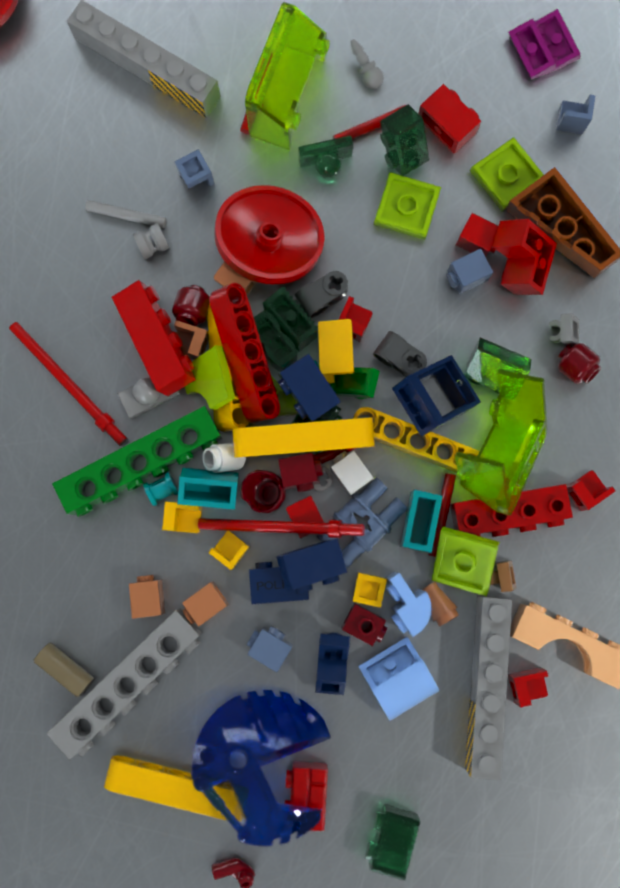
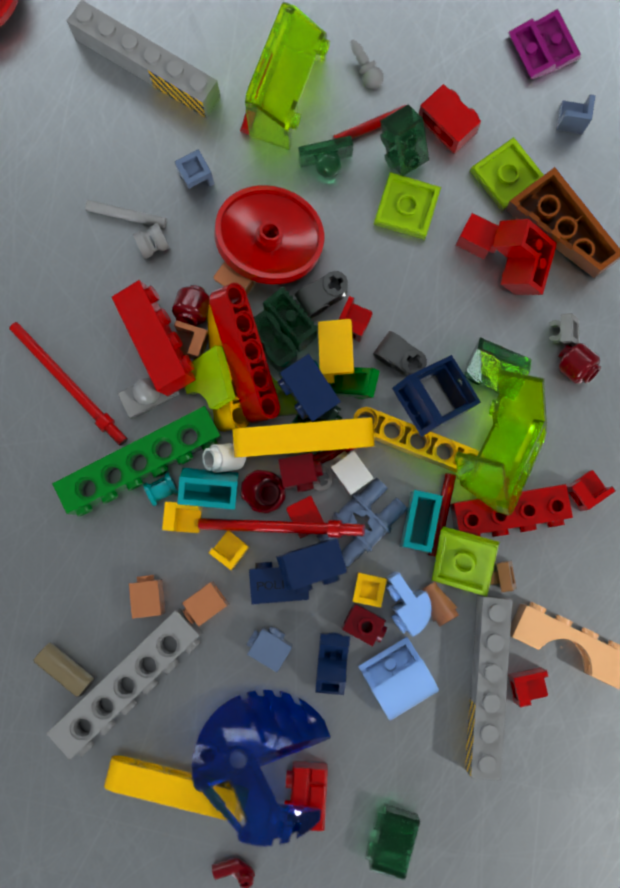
sand blue brick [447,248,494,294] -> none

